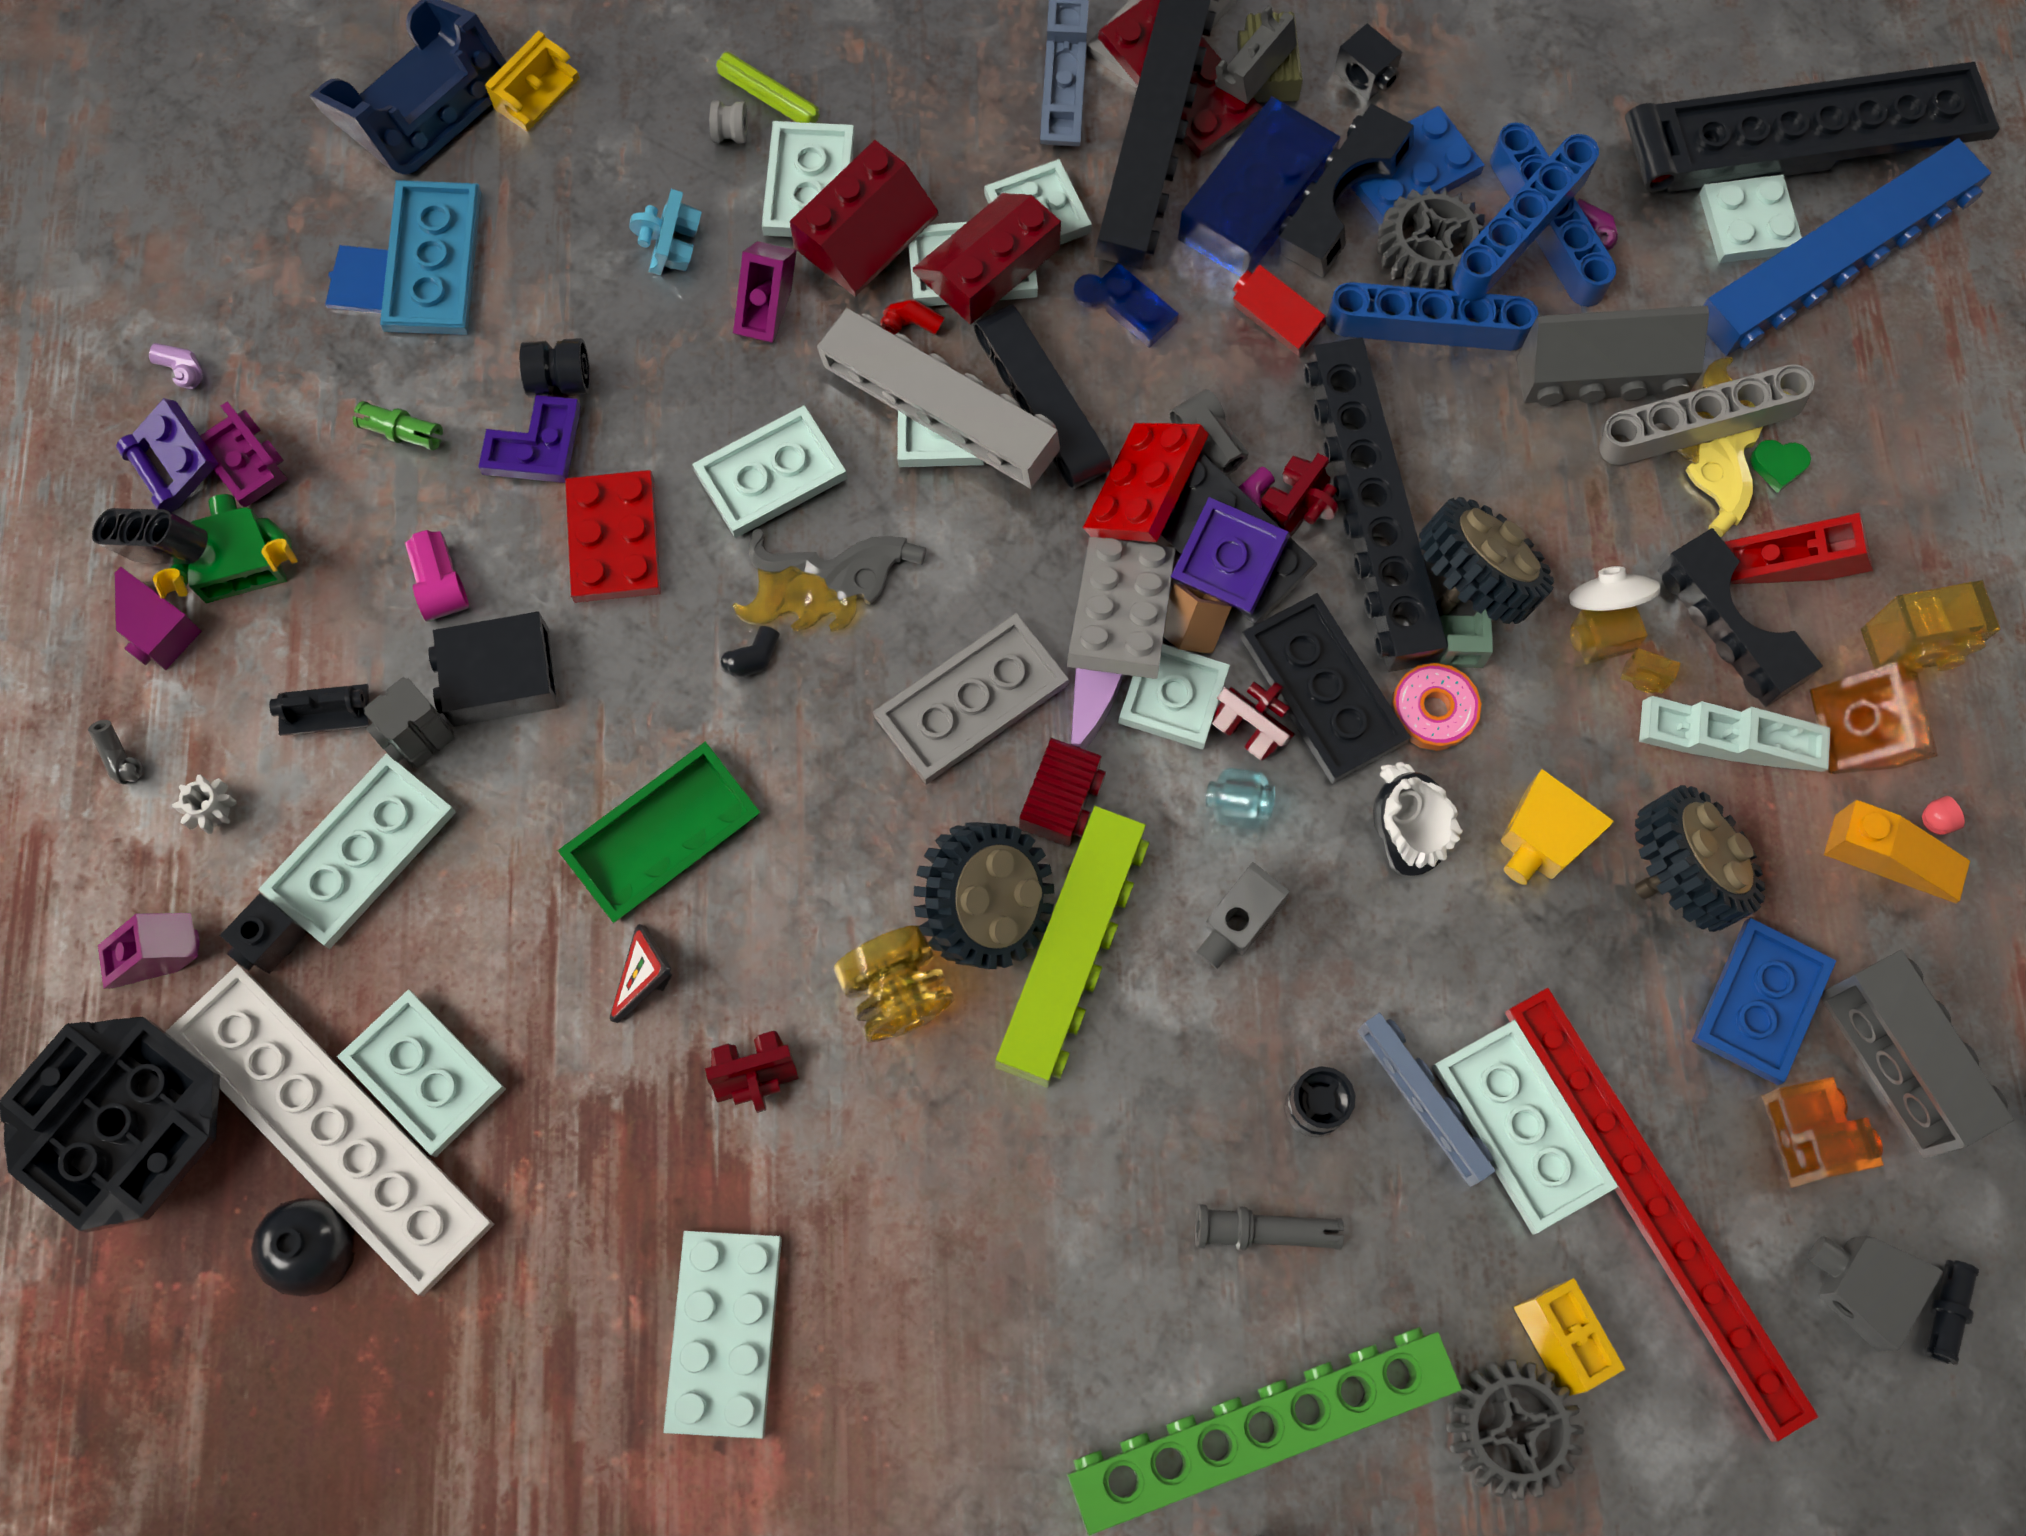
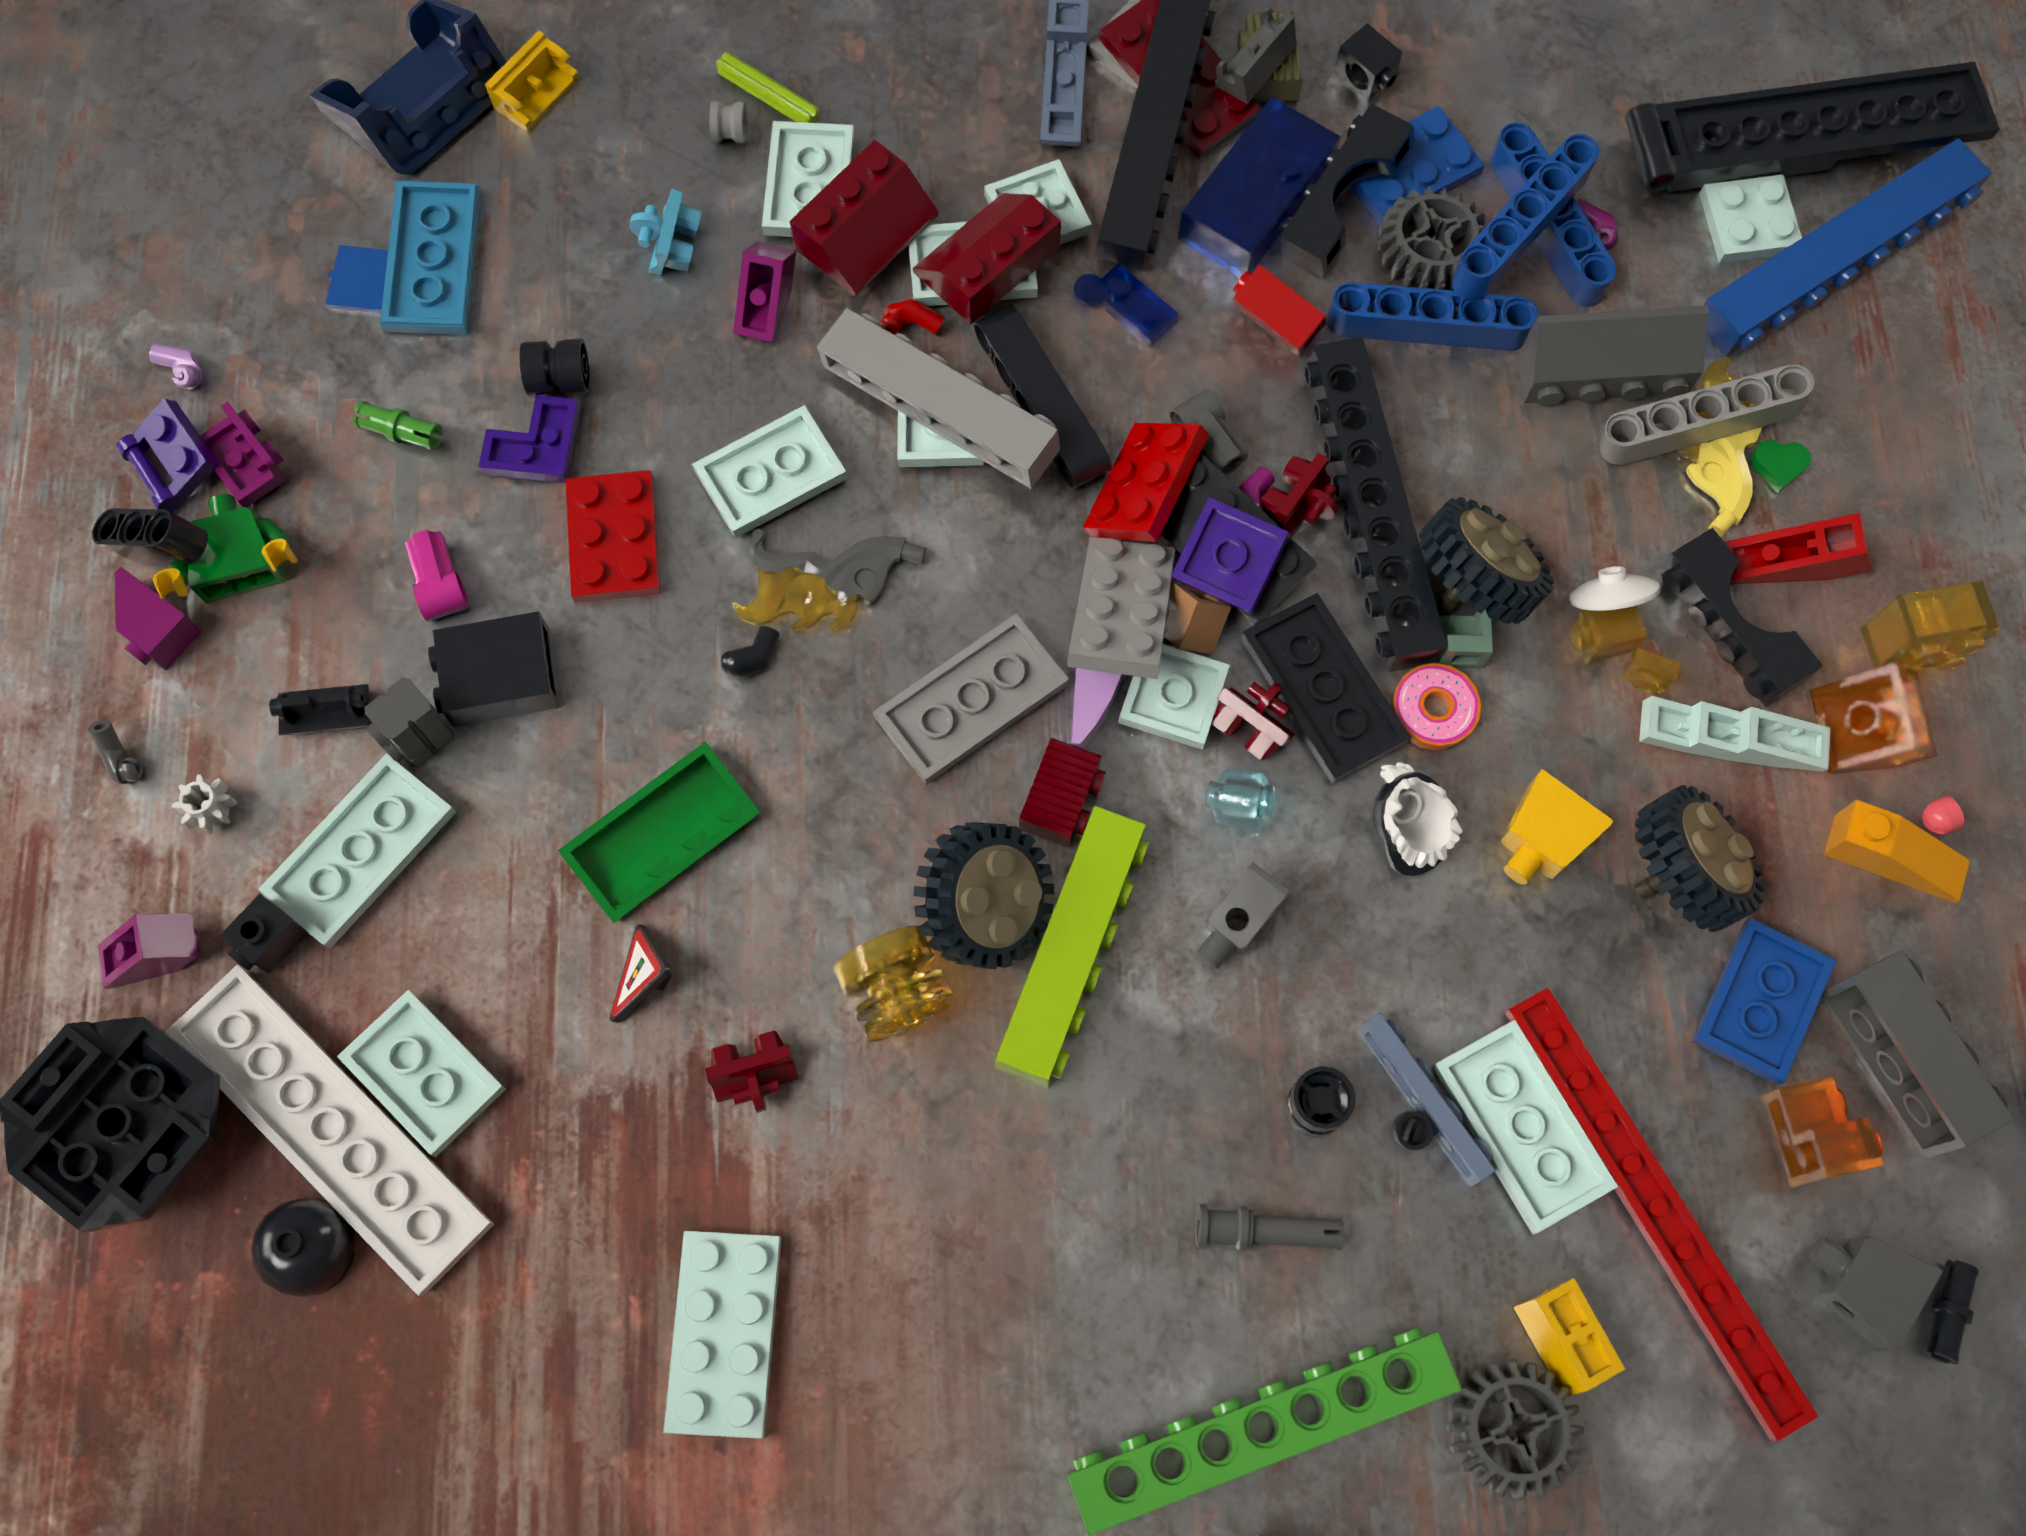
none -> black hinge [1392,1111,1433,1150]

